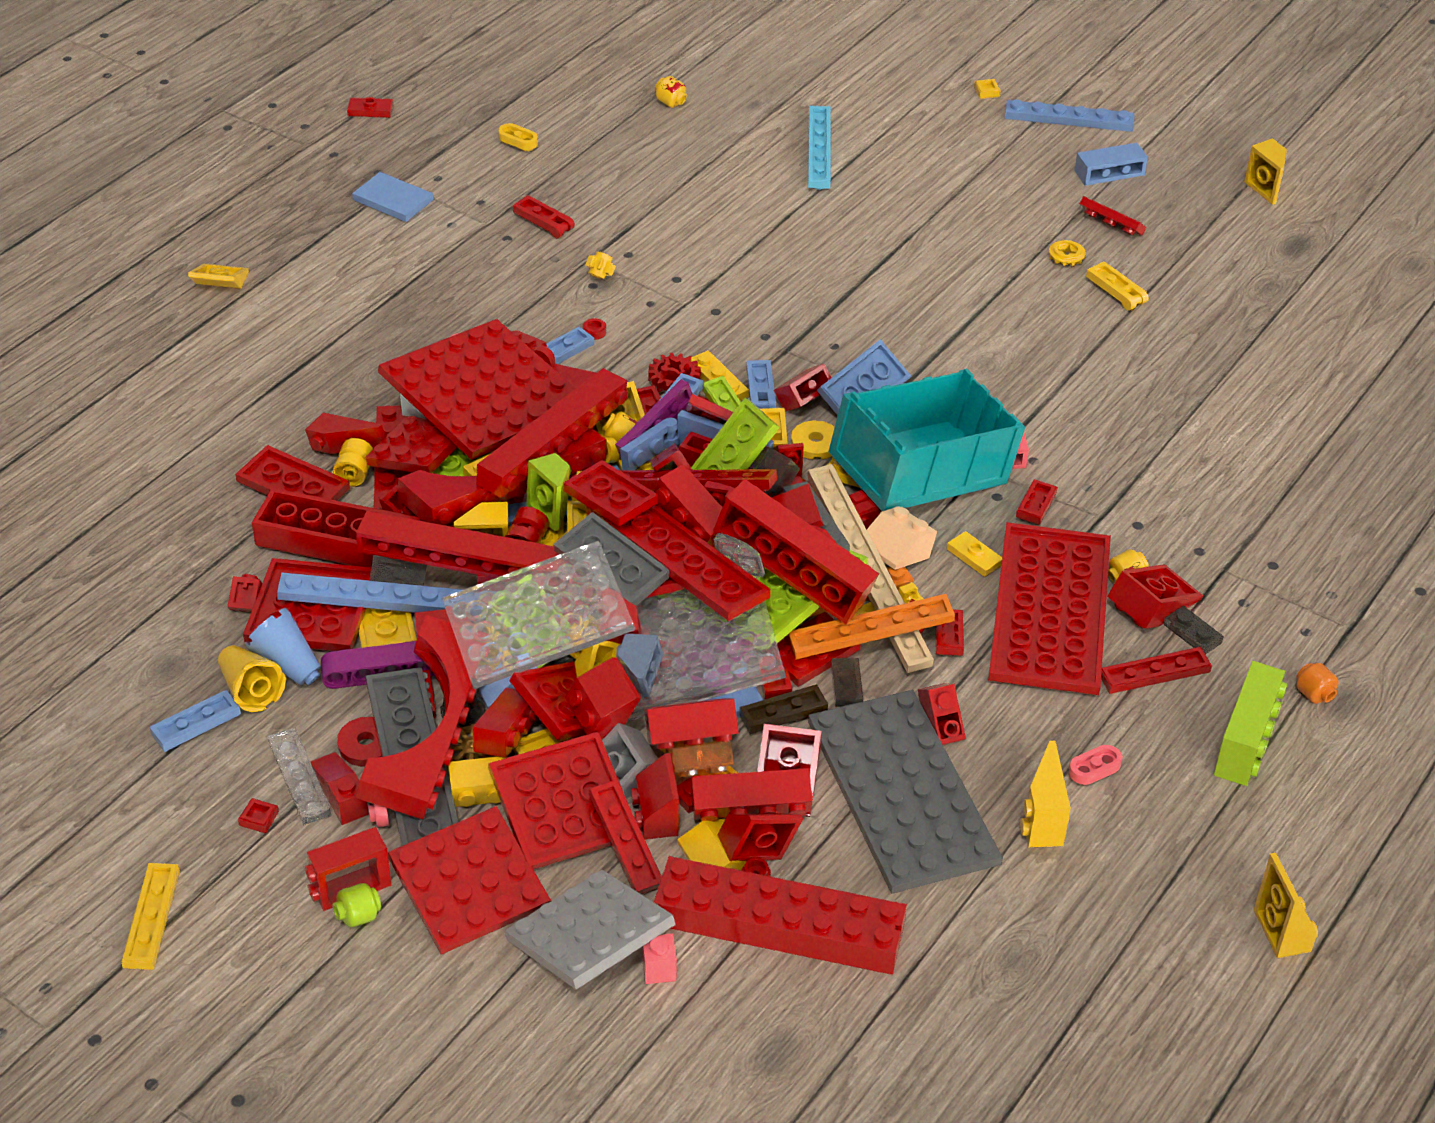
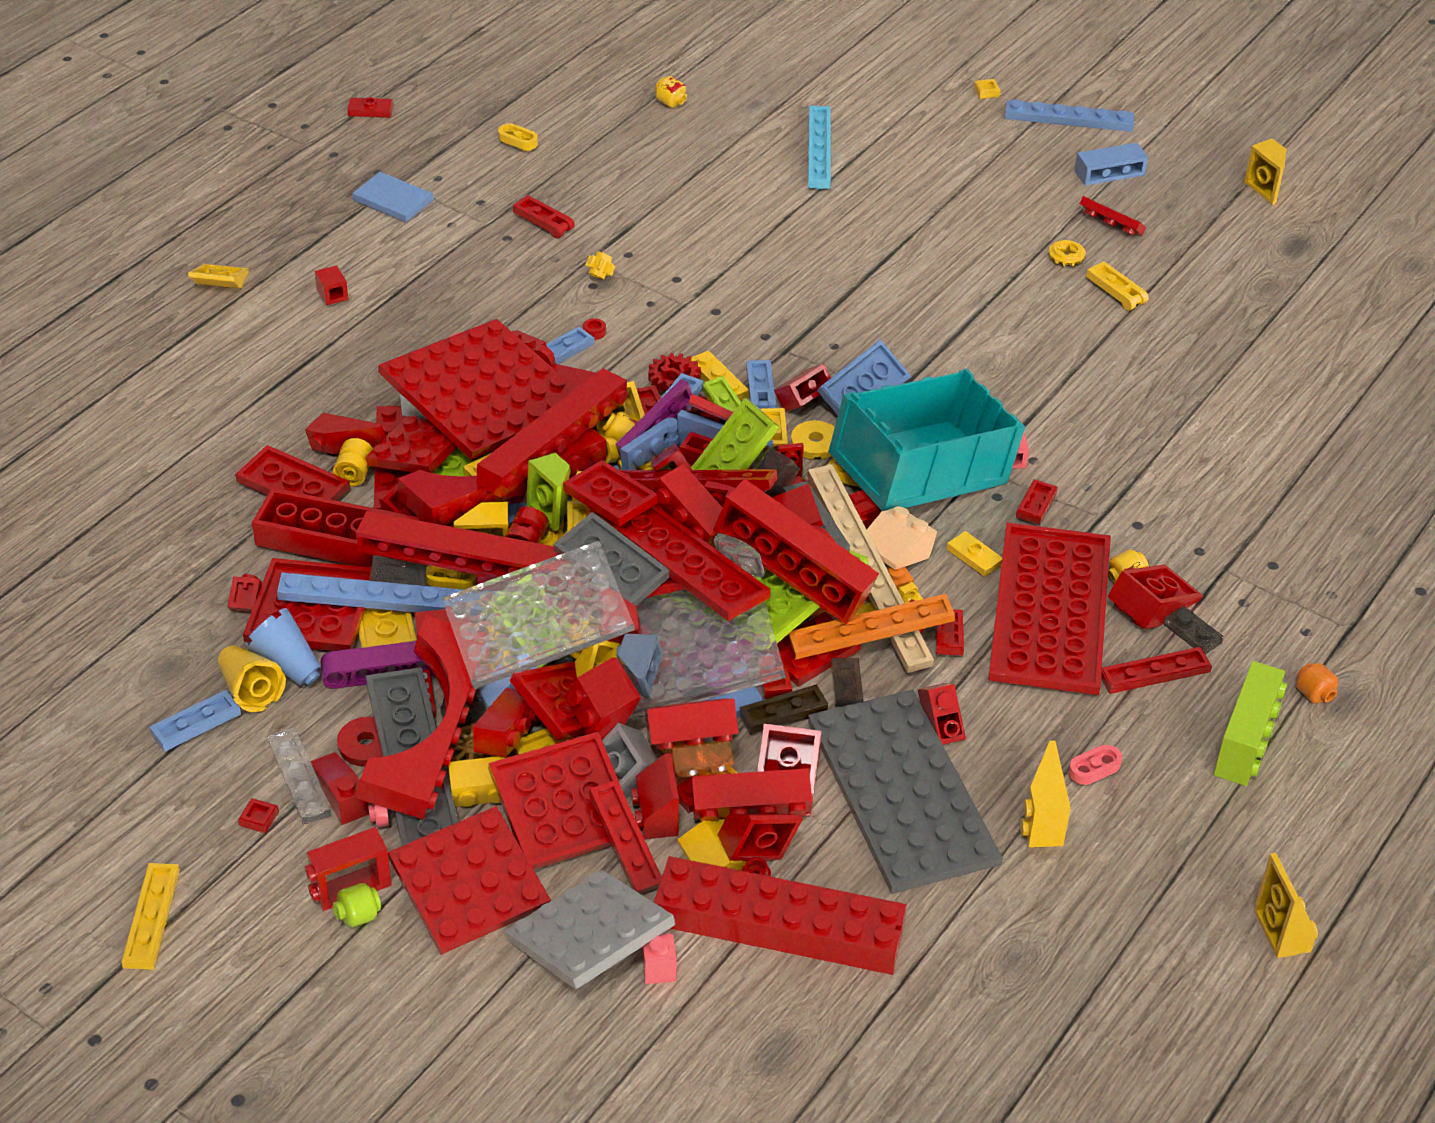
none -> red brick [314,265,349,306]
none -> yellow plate [425,565,477,590]

